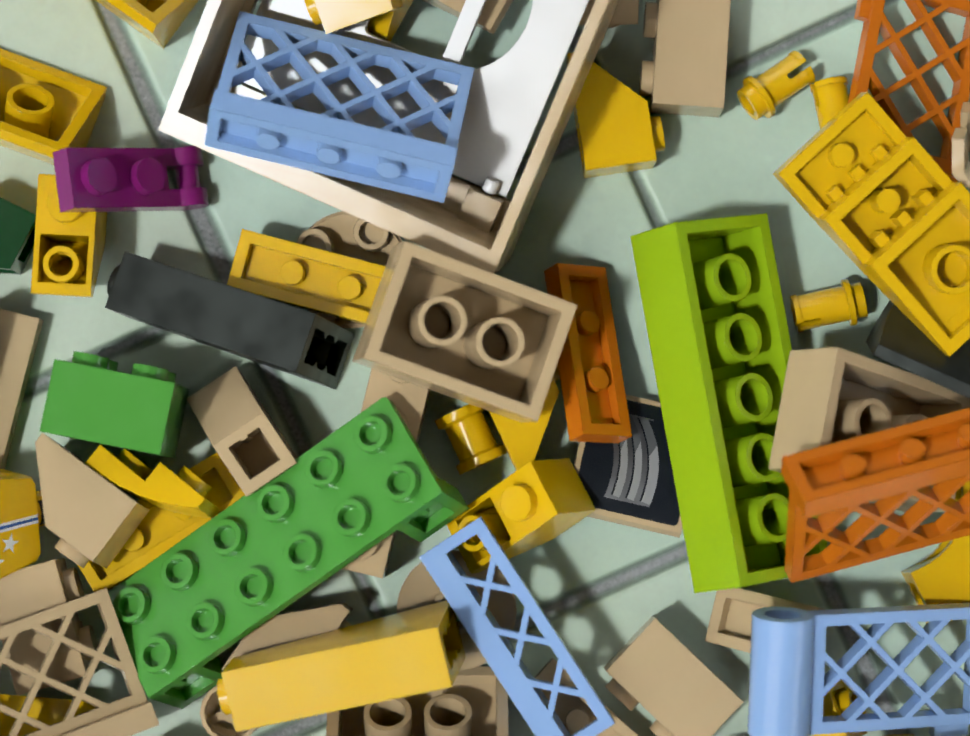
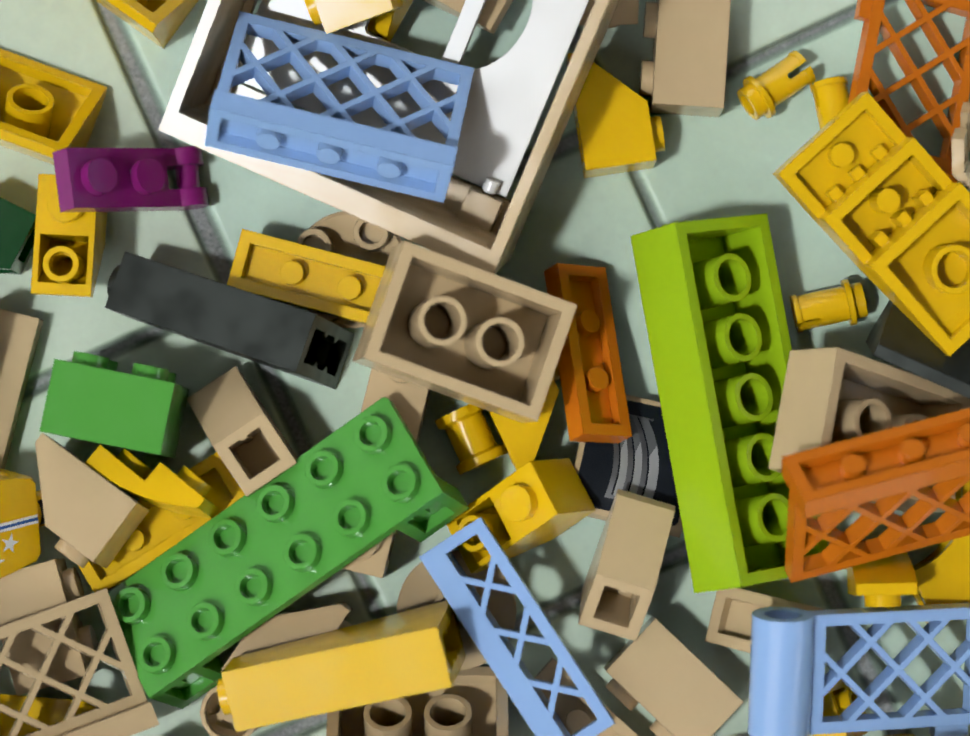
none -> tan slope [578,489,675,641]
none -> yellow slope [846,552,918,607]

